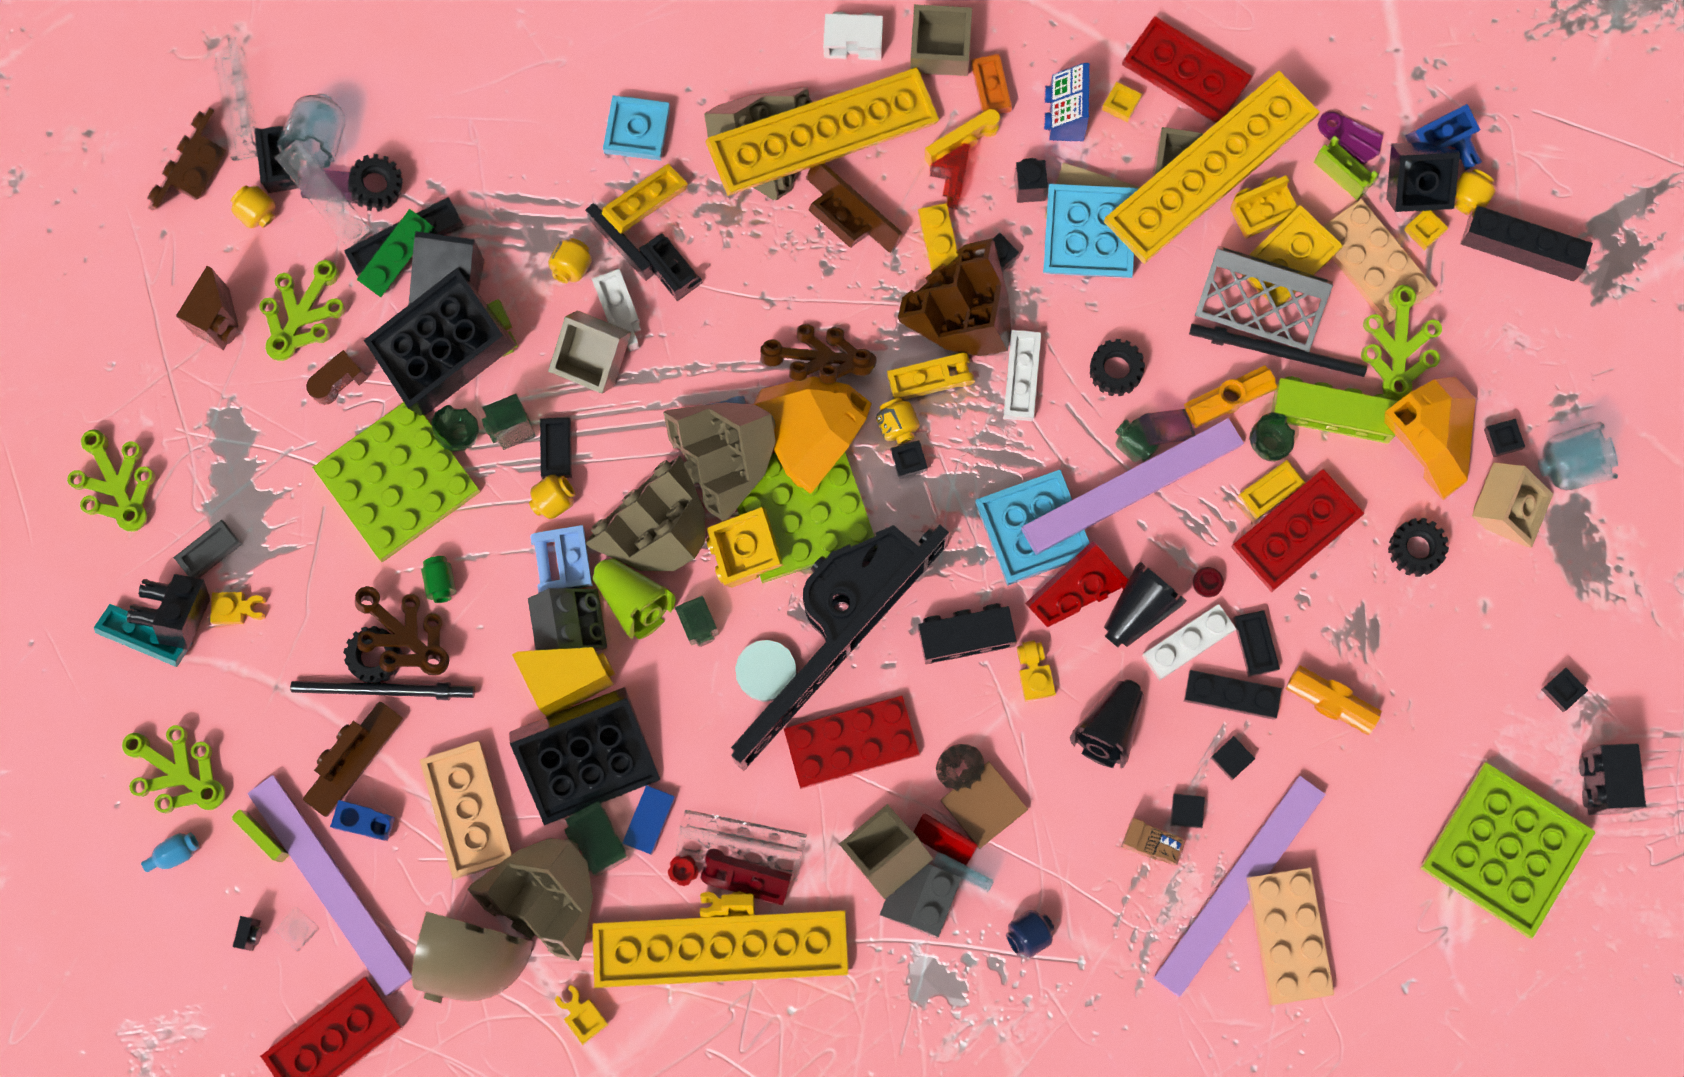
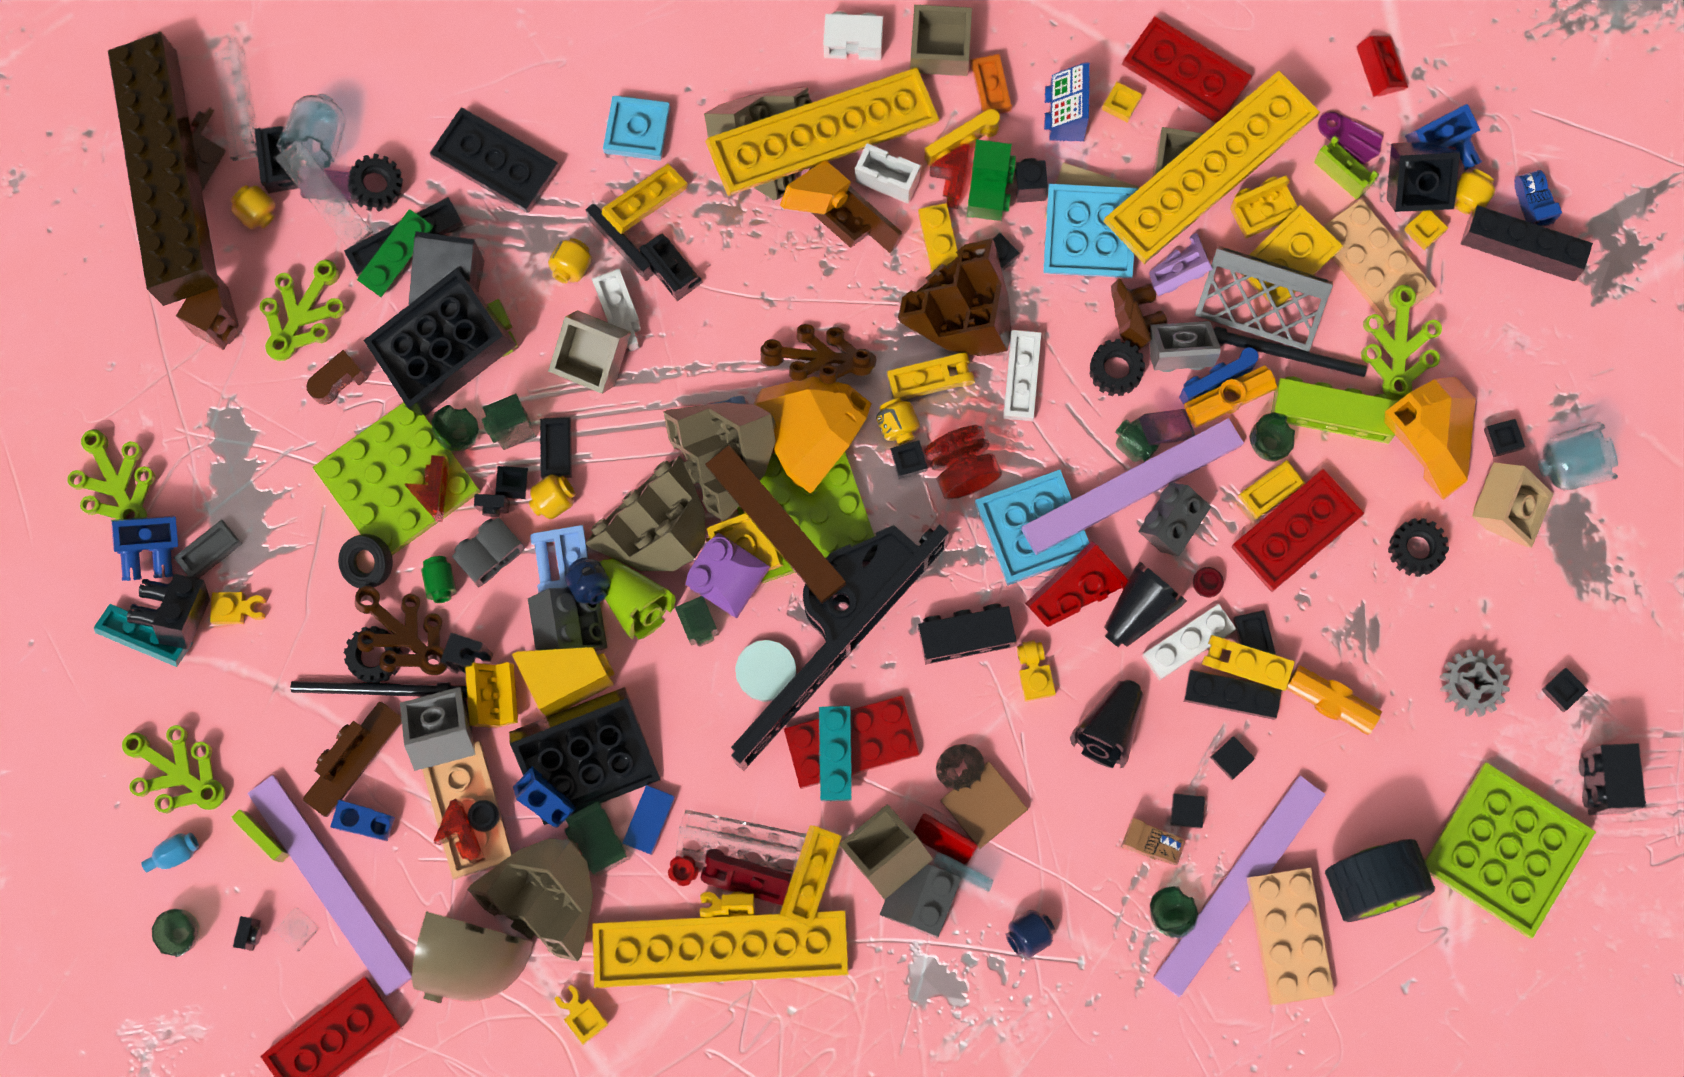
none -> dark brown brick [107,31,219,306]
none -> blue brick [111,515,178,581]
none -> clear green hair [151,908,200,958]
none -> black tyre [338,534,393,589]
none -> light grey brick [400,687,476,771]
none -> clear red slope [404,455,449,522]
none -> black plate [429,107,560,214]
none -> clear red slope [433,799,485,864]
none -> black hinge [440,633,493,674]
none -> dark grey brick [452,517,525,588]
none -> yellow bracket [465,662,518,728]
none -> black plate [468,800,500,832]
none -> black plate [474,494,510,517]
none -> black plate [495,466,528,499]
none -> blue leg [513,767,575,828]
none -> dark blue head [565,558,611,604]
none -> medium lavender slope [685,533,770,618]
none -> reddish brown tile [705,445,846,604]
none -> yellow plate [779,825,842,927]
none -> light orange slope [780,161,851,214]
none -> teal plate [819,706,852,802]
none -> white brick [855,143,921,204]
none -> clear red wheel [924,425,1002,500]
none -> green brick [967,139,1016,221]
none -> reddish brown connector [1111,279,1168,351]
none -> dark grey brick [1138,482,1211,556]
none -> lavender wing [1149,232,1213,297]
none -> clear green hair [1149,886,1199,938]
none -> light grey slope [1150,321,1221,372]
none -> blue plate [1179,348,1259,405]
none -> yellow plate [1202,635,1295,691]
none -> black wheel [1325,839,1436,922]
none -> red slope [1357,36,1408,97]
none -> light grey gear [1439,649,1510,717]
none -> blue leg [1514,169,1562,227]

